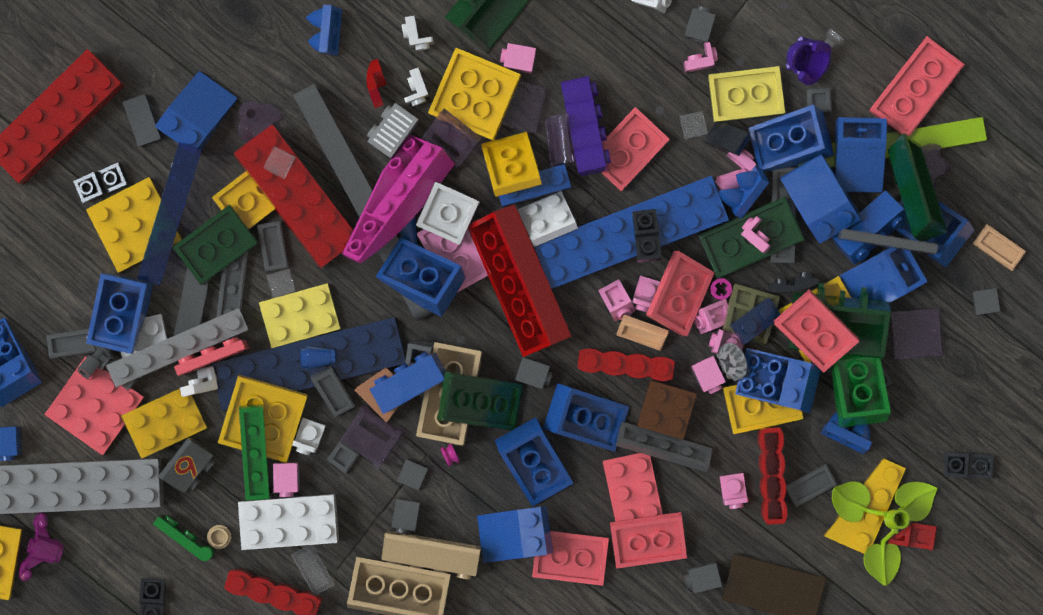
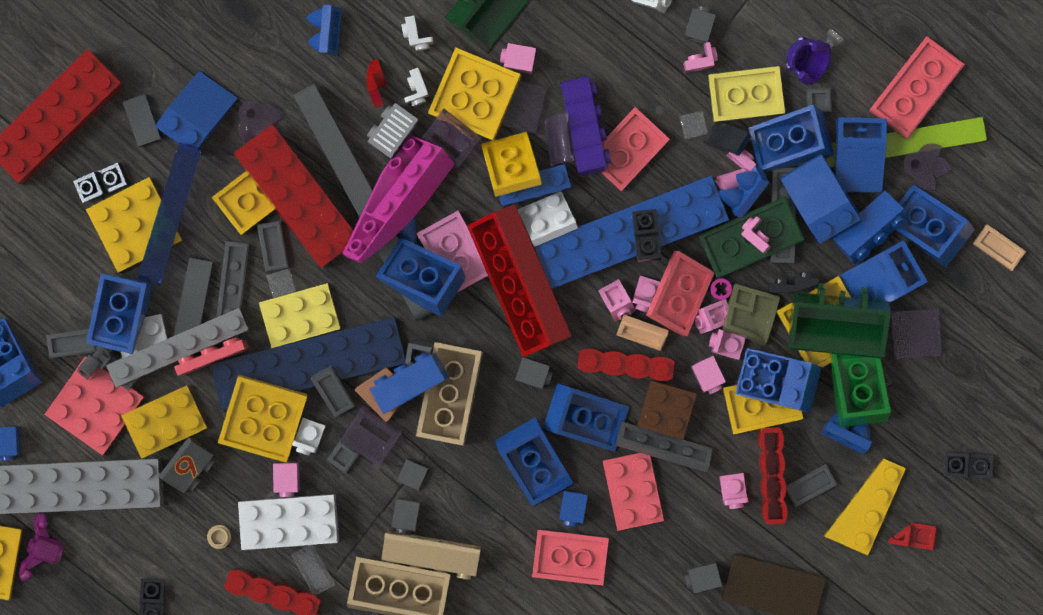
green plate [153,515,215,561] -> none
dark green tile [173,204,259,285] -> none
white bracket [180,366,218,397] -> none
green plate [239,405,270,501] -> none
clear tile [263,147,296,179] -> none
blue cone [300,346,335,370] -> none
white plate [416,182,479,245] -> none
dark green tile [437,372,523,431] -> none
dark pink bush [440,443,460,467] -> none
blue slope [477,506,553,563] -> none
coral plate [610,512,687,569] -> none
light grey gear [716,343,747,381] -> none
dark blue plate [730,297,781,344] -> none
coral plate [774,289,859,373] -> none
lime plant [832,482,937,586] -> none
dark grey tile [838,229,938,255] -> none
dark green piece [887,134,948,242] -> none
dark grey tile [972,288,1000,315] -> none
none -> blue brick [559,490,588,527]

